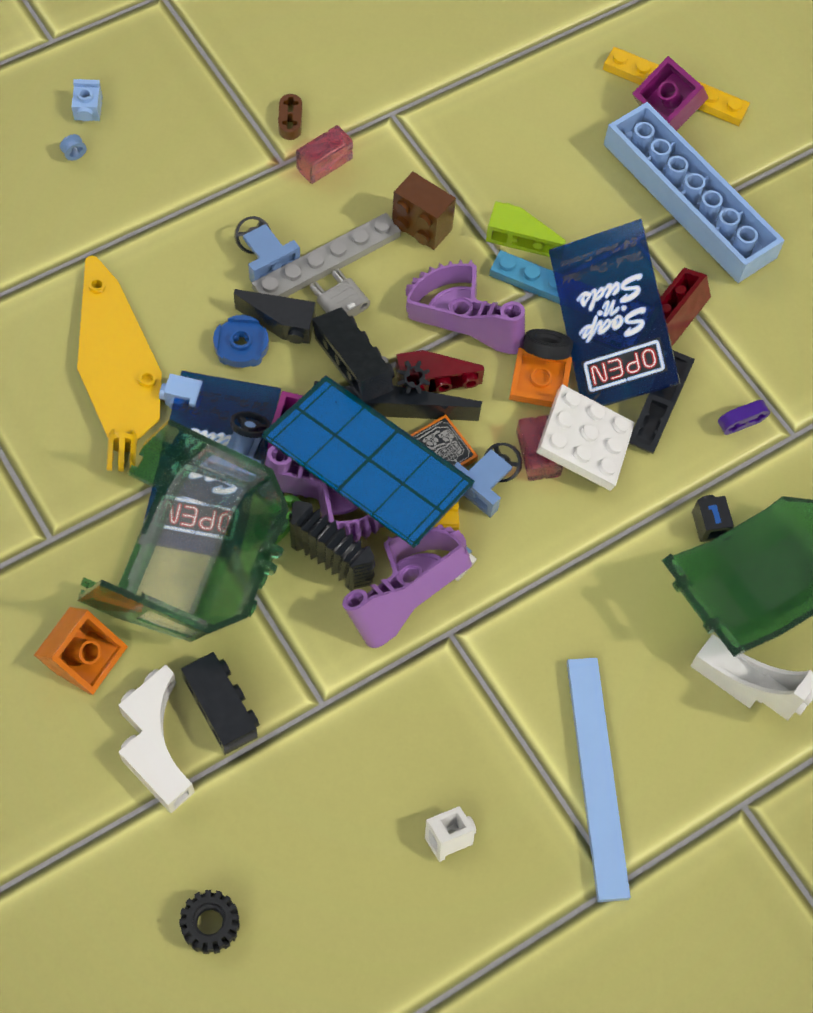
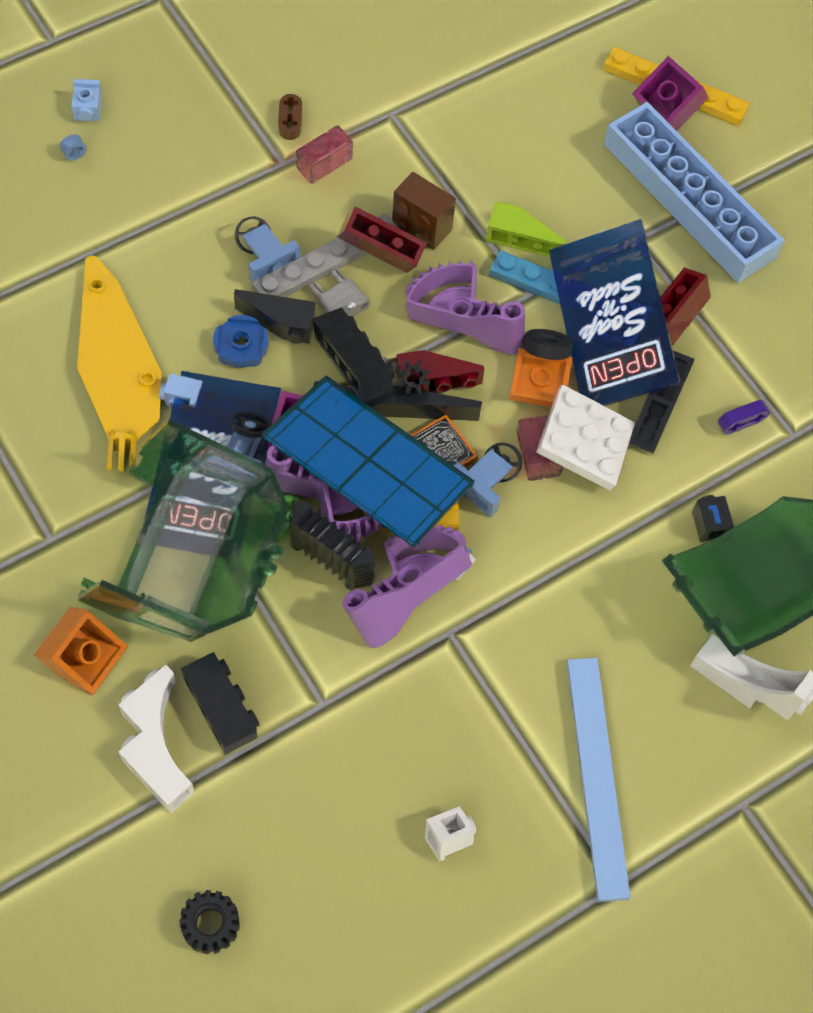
none -> dark red brick [337,206,427,273]

